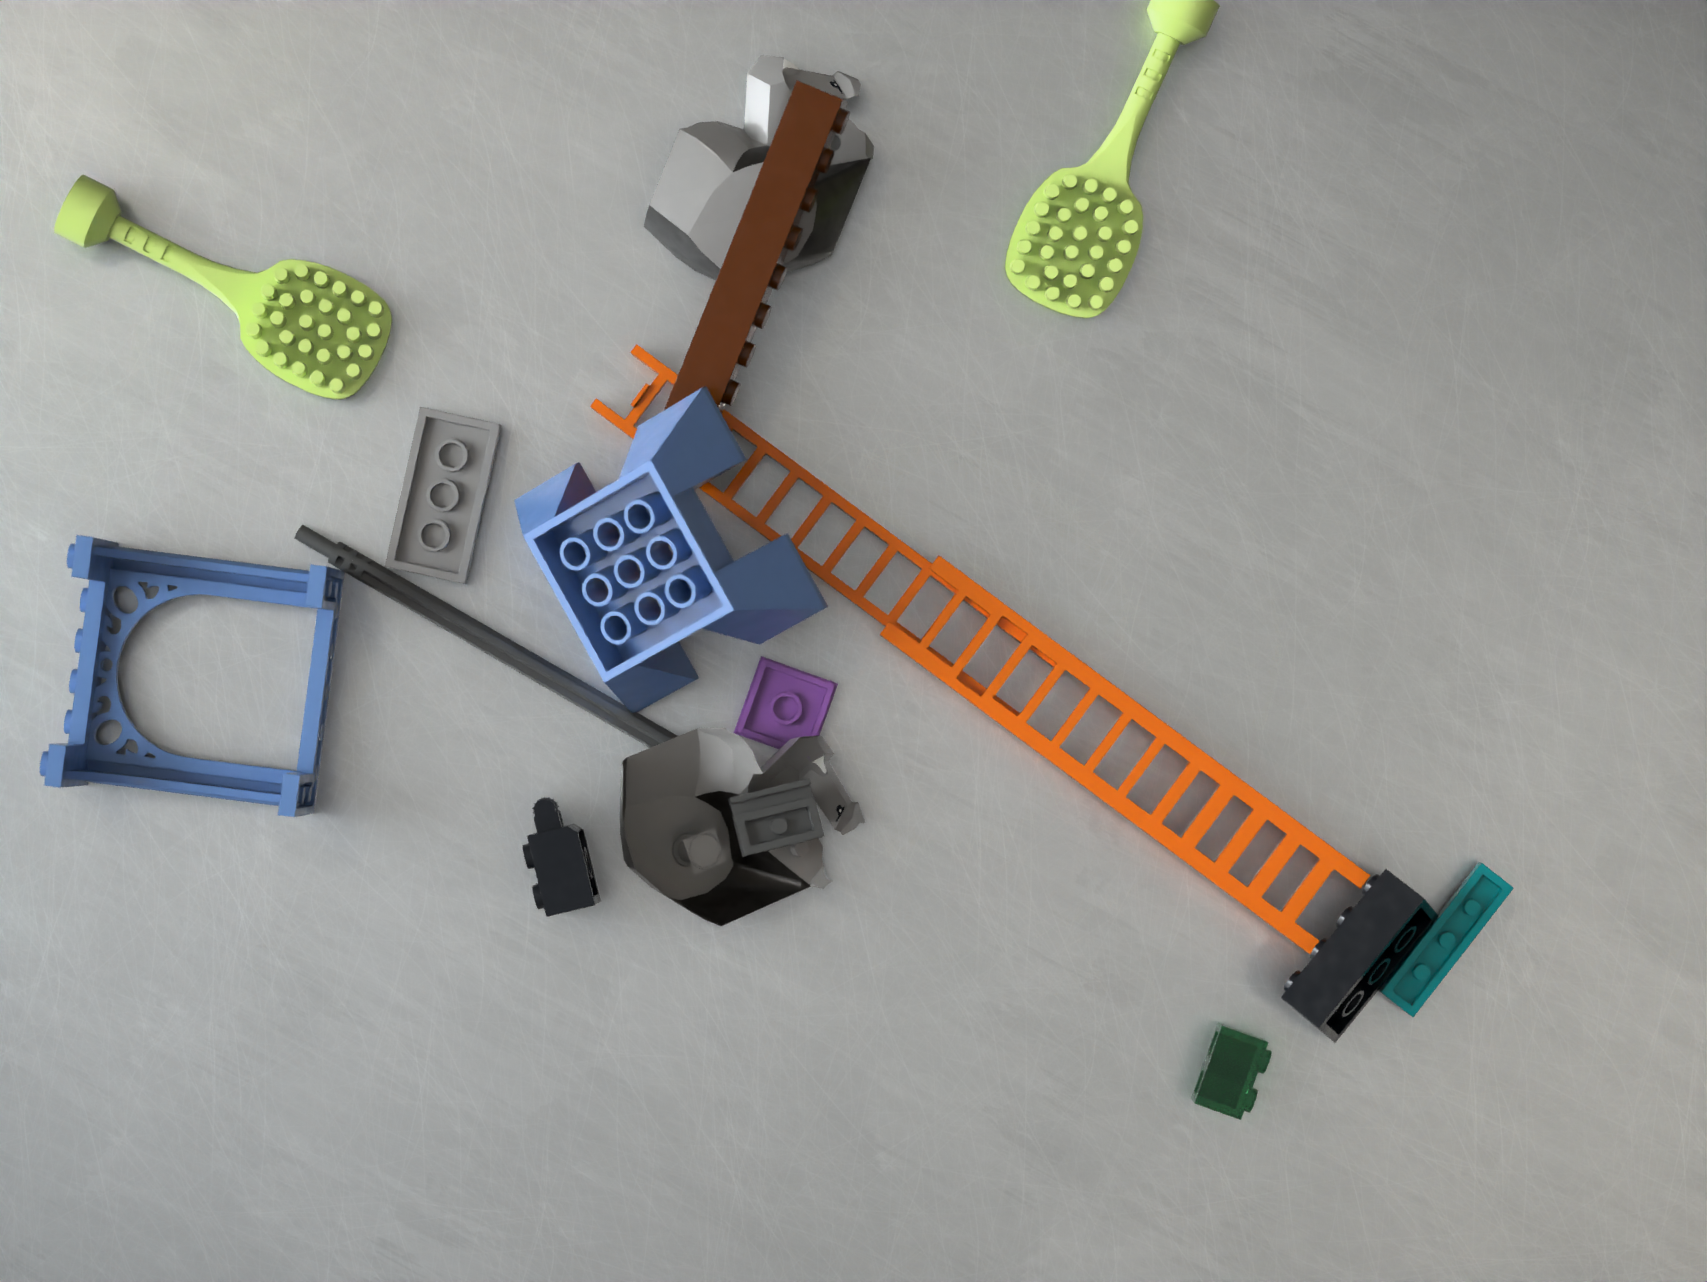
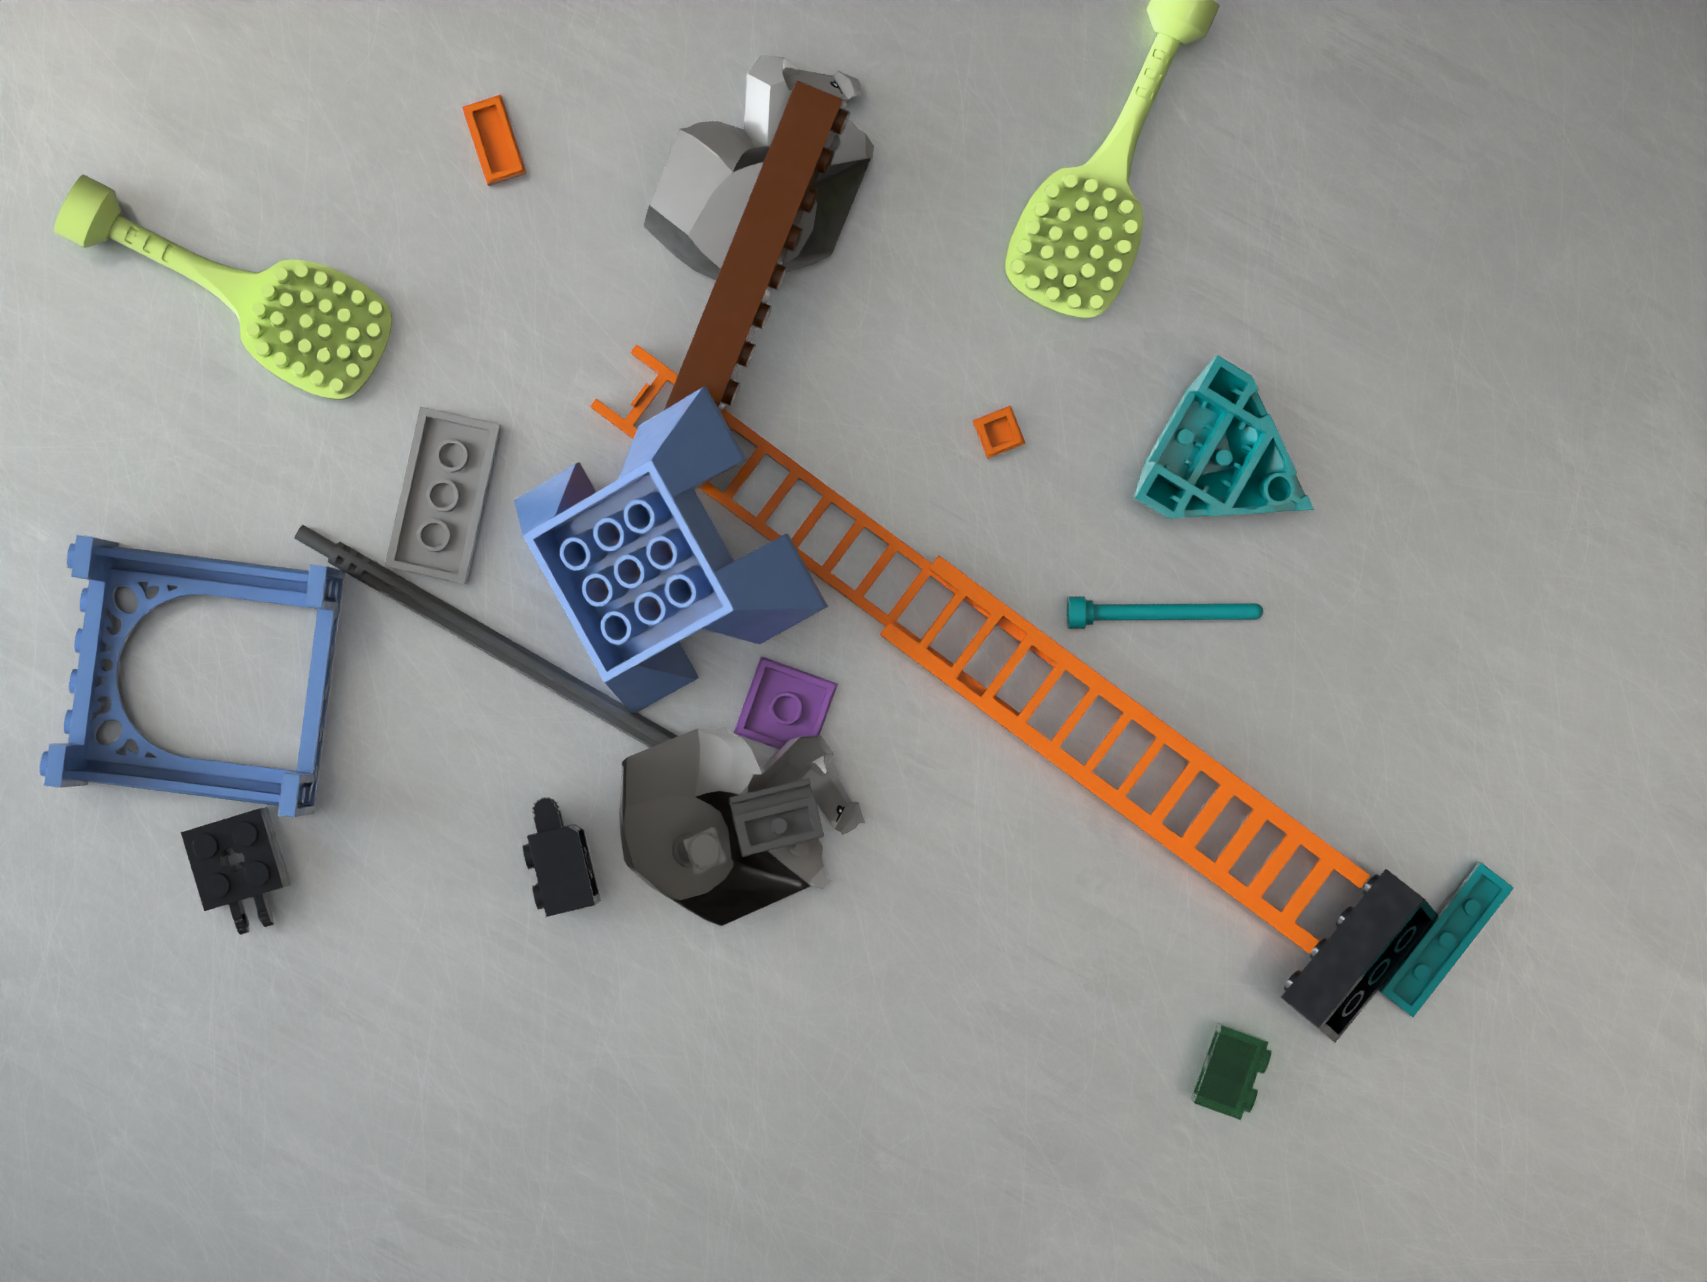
none -> black hinge [181,807,290,935]
none -> orange tile [462,94,527,186]
none -> orange tile [972,405,1026,459]
none -> teal piece [1067,596,1263,629]
none -> teal wedge [1133,355,1314,519]

